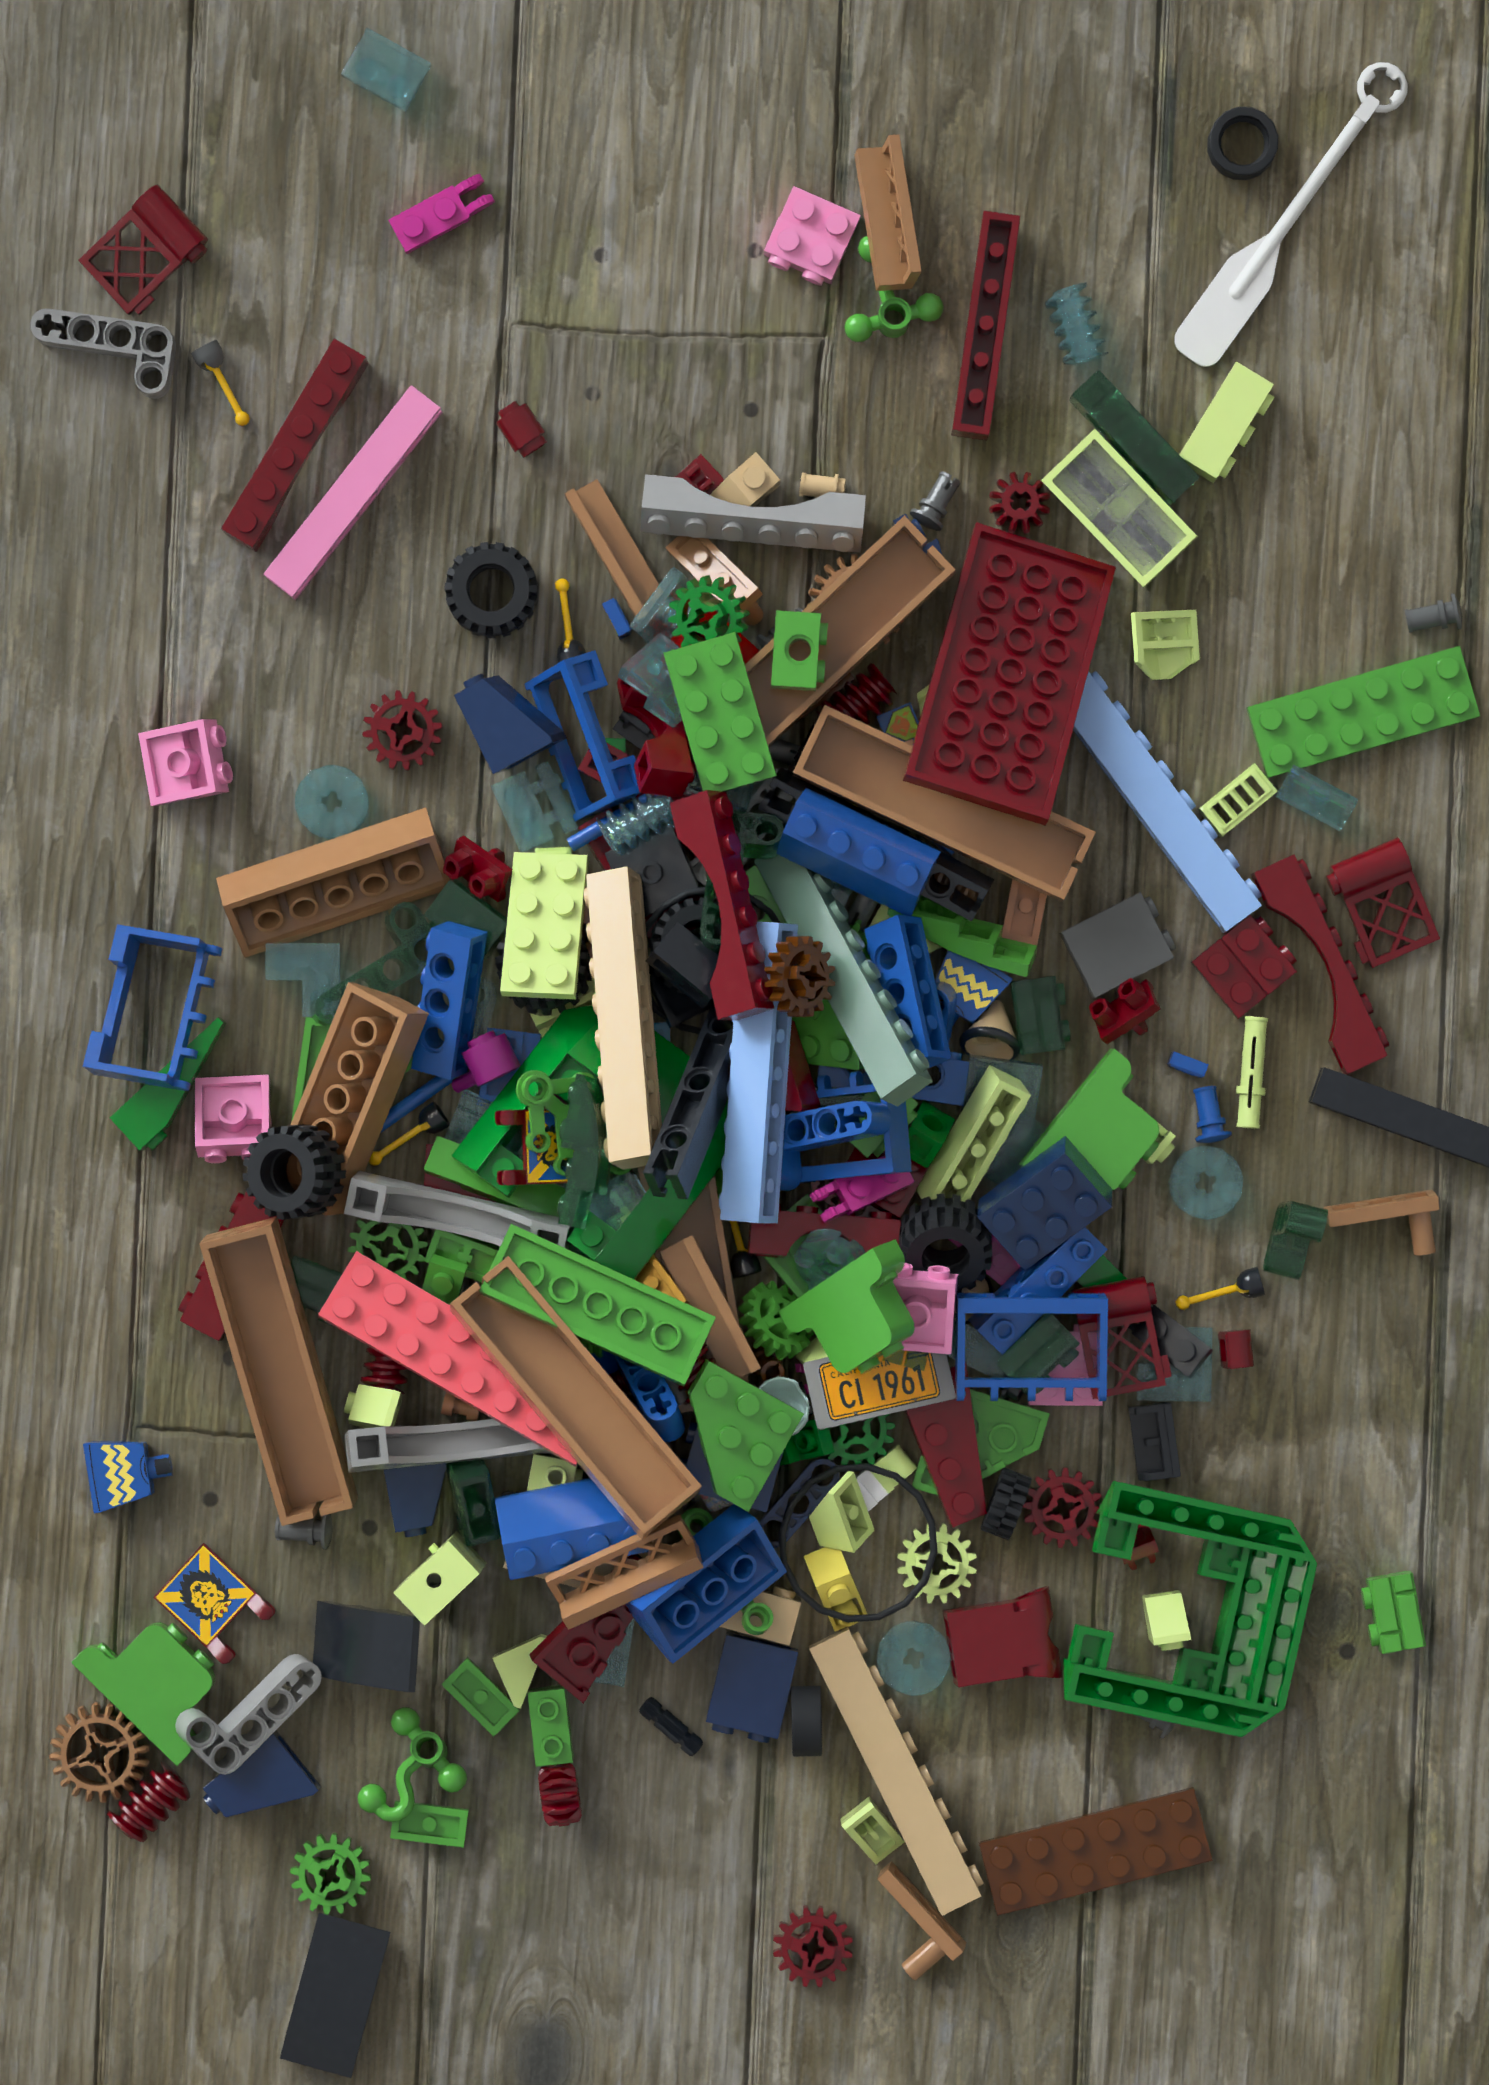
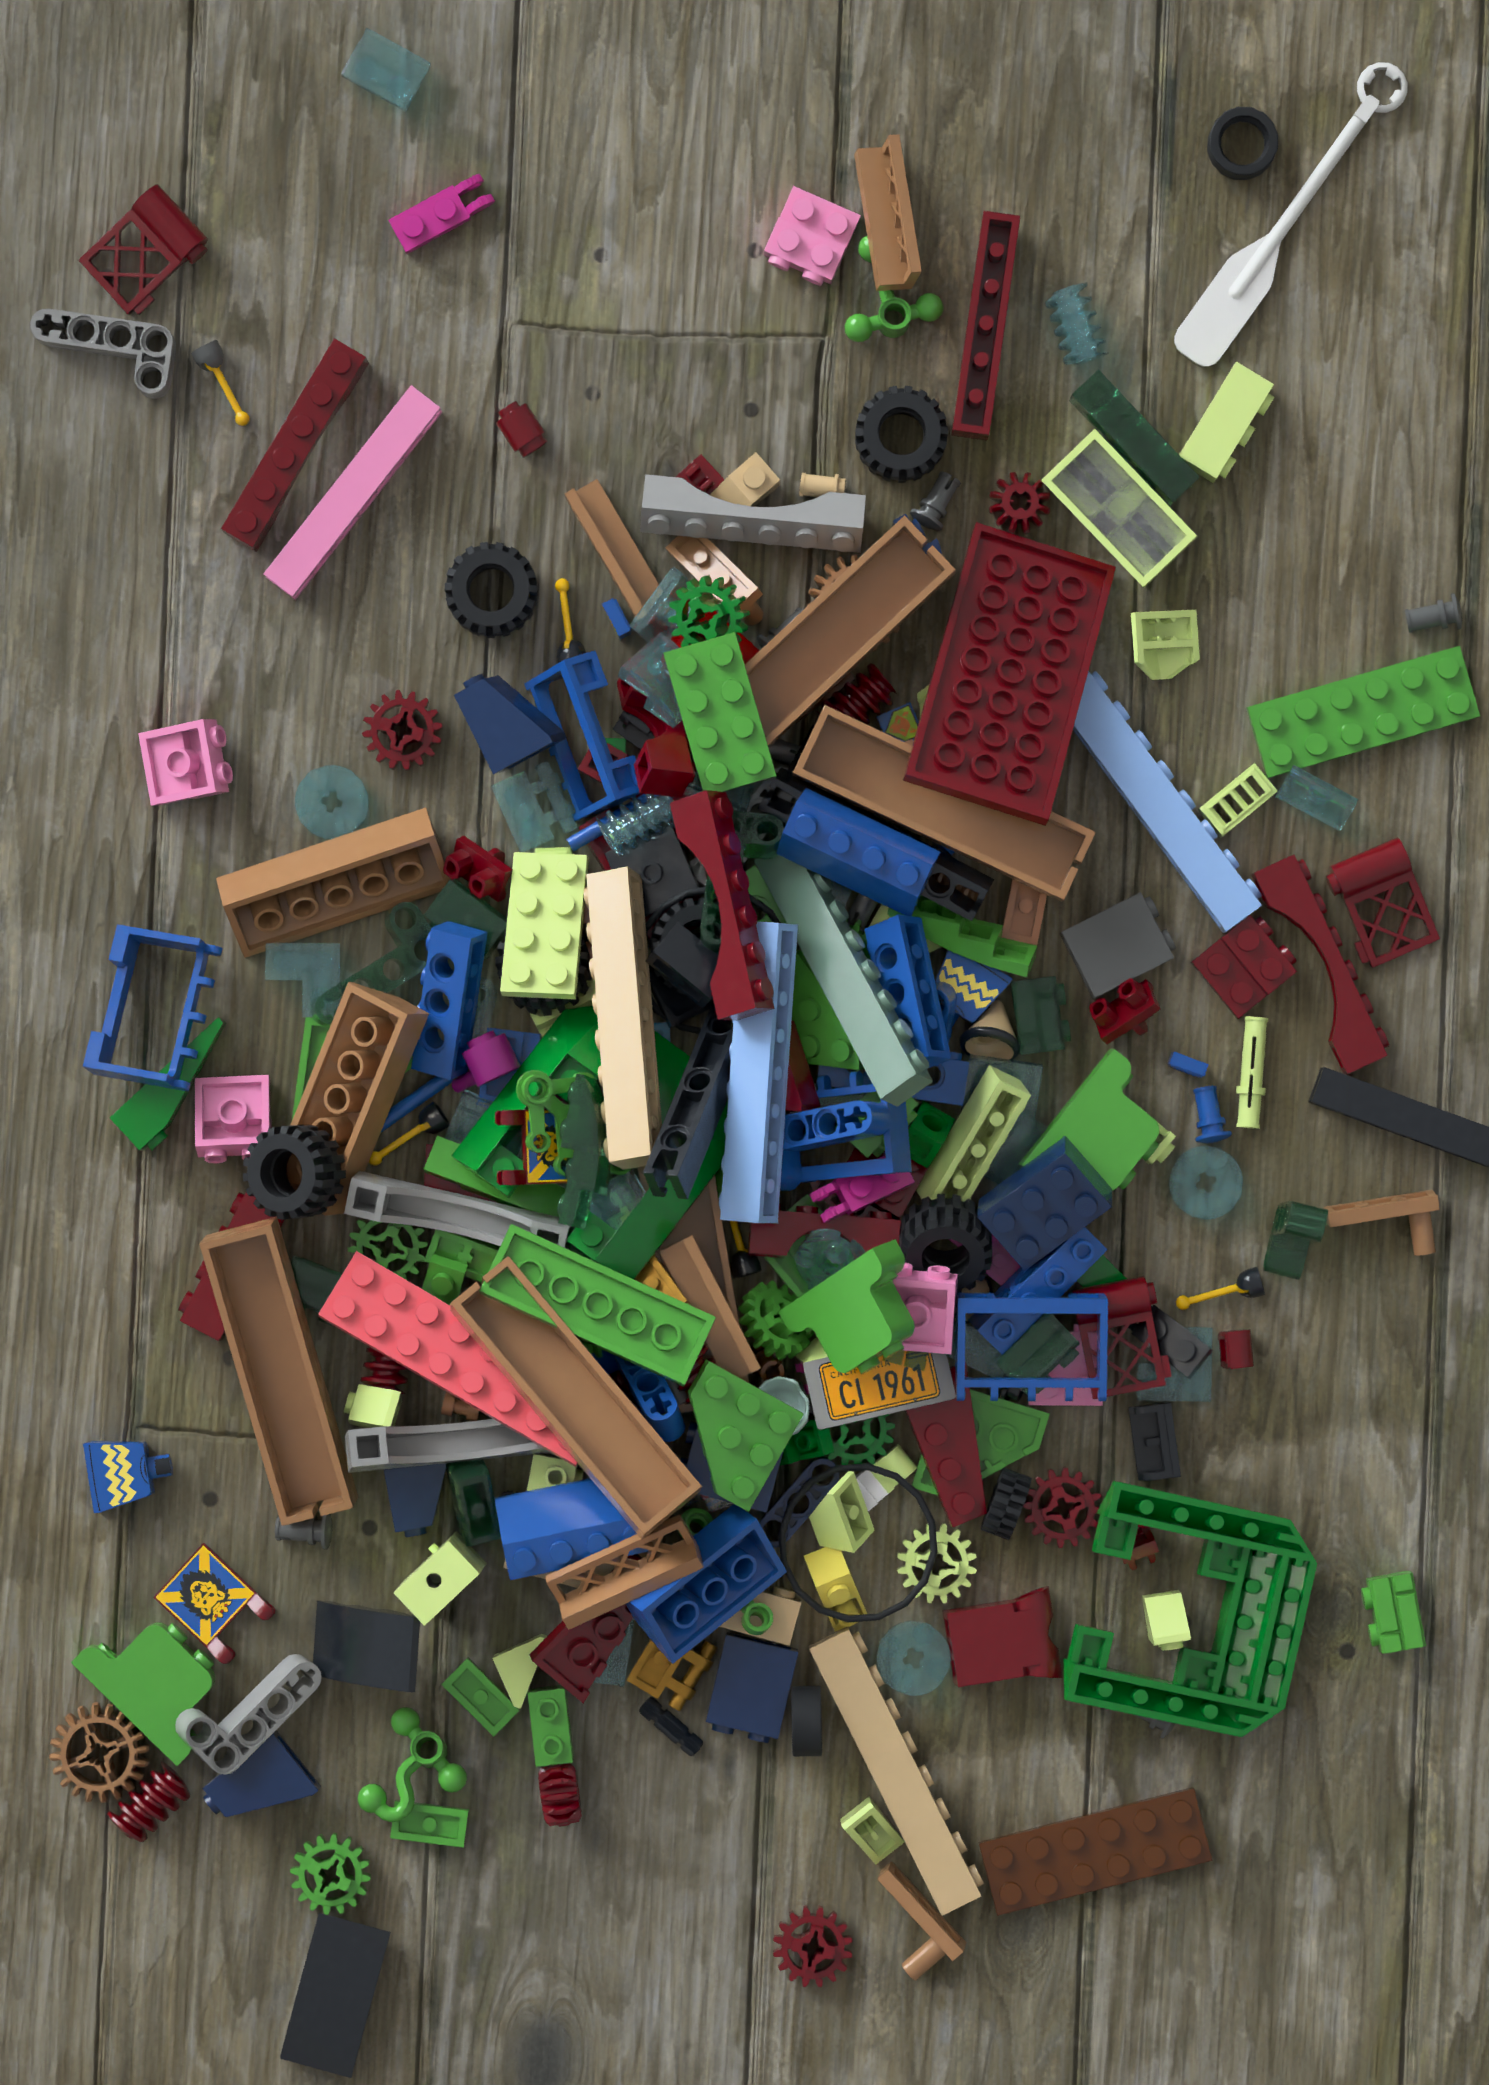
reddish brown gear [764,936,836,1017] -> none
bright green brick [771,610,828,691] -> none
none -> pearl gold plate [626,1639,718,1711]
none -> black tyre [855,385,948,483]

